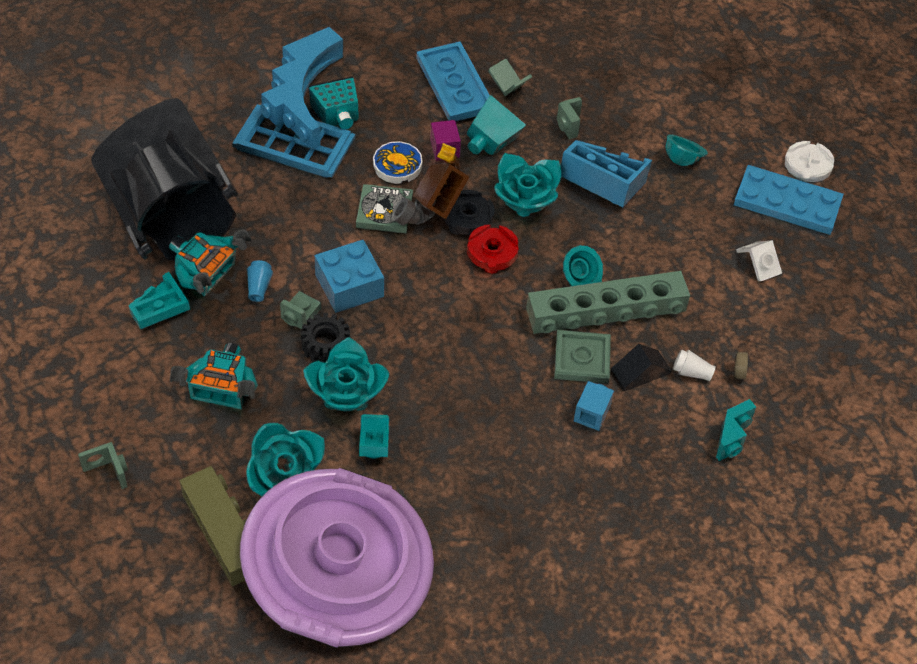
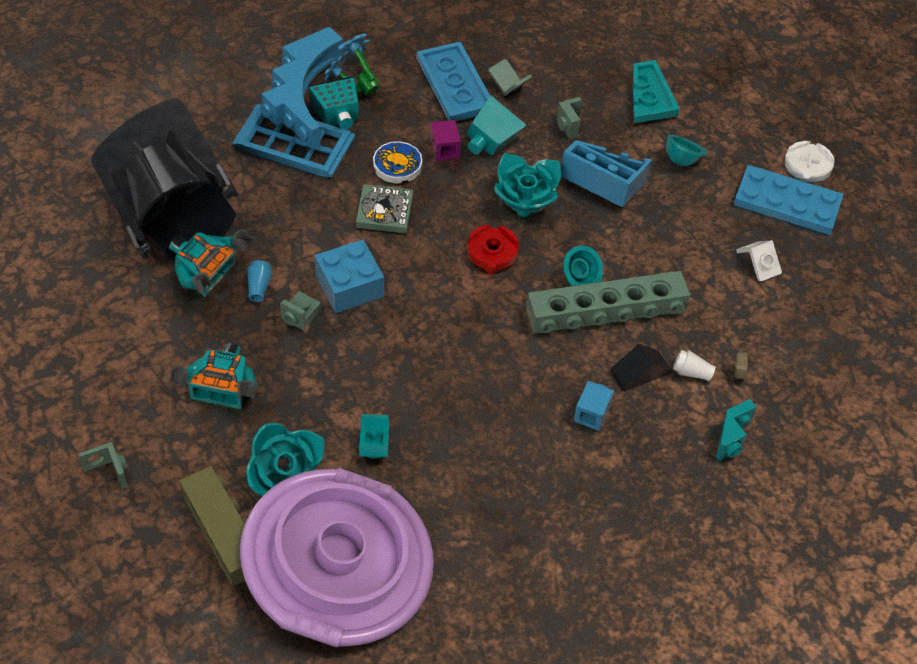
teal wing [129,272,190,329] -> none
black tyre [301,313,350,363] -> none
teal brick [303,337,390,411] -> none
reddish brown torso [392,143,469,225] -> none
black plate [444,190,495,235] -> none
sand green tile [554,330,611,384] -> none
none -> plant [324,33,381,96]
none -> teal wing [632,60,680,124]

